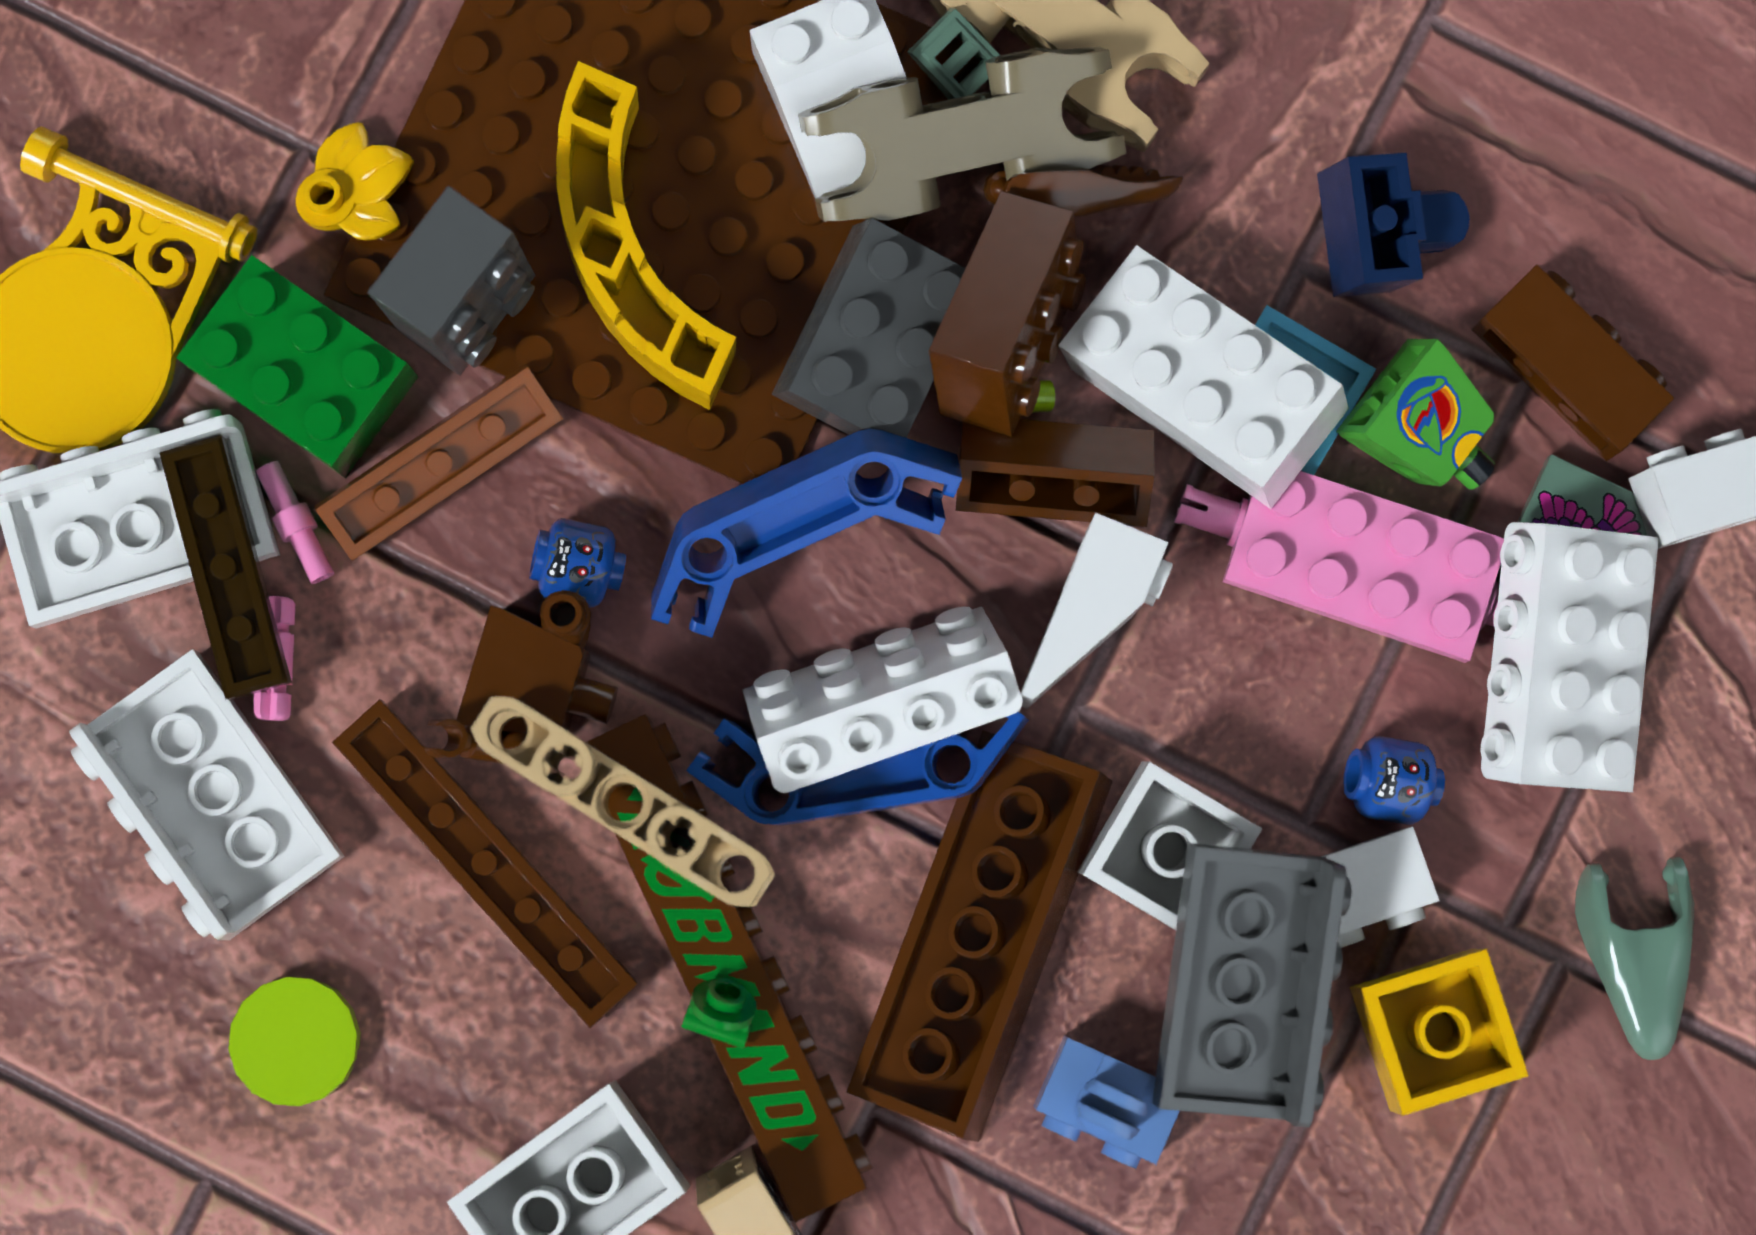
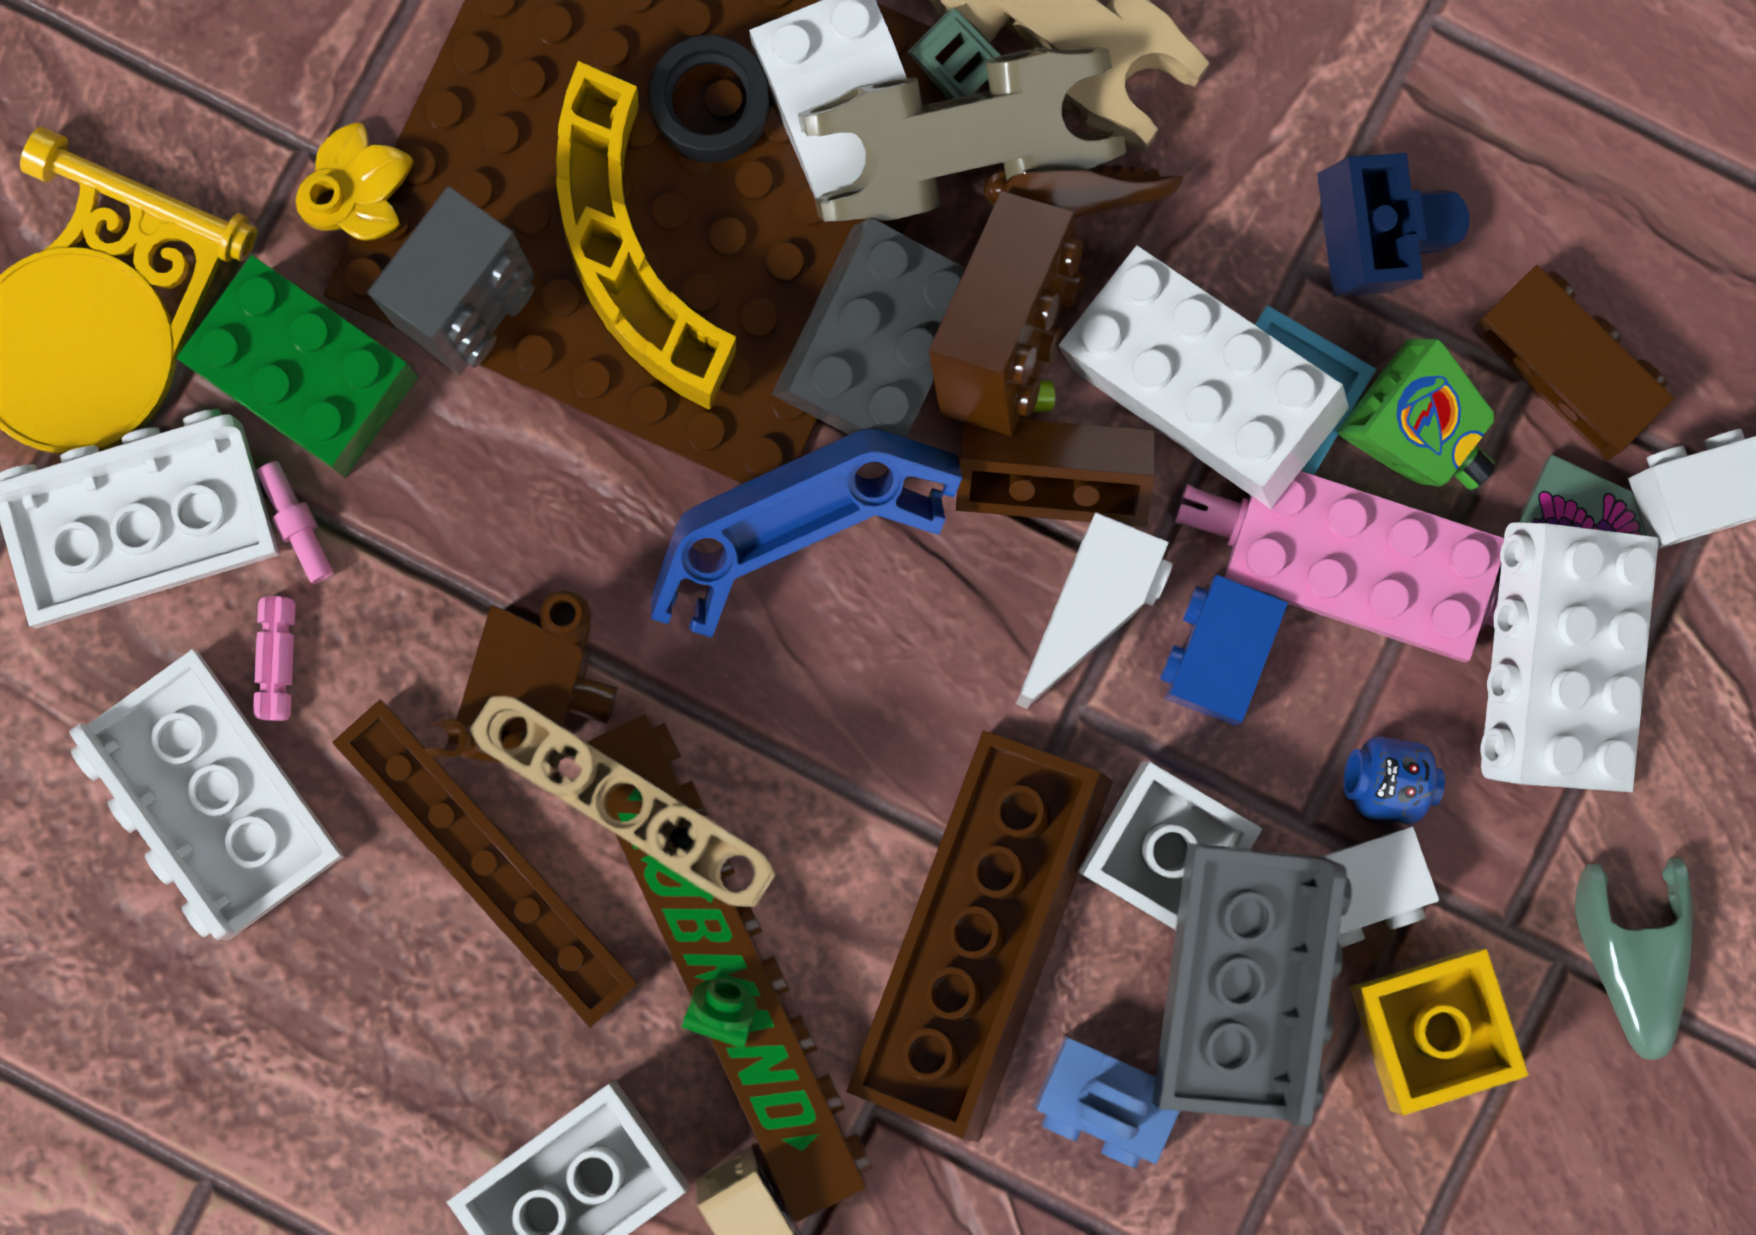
dark brown tile [159,435,292,700] -> none
lime tile [228,977,361,1106] -> none
dark orange plate [315,364,563,561] -> none
blue head [529,518,626,608] -> none
blue piece [686,712,1029,826] -> none
white bracket [742,606,1022,793] -> none
none -> black tyre [648,35,770,163]
none -> blue brick [1159,574,1288,727]

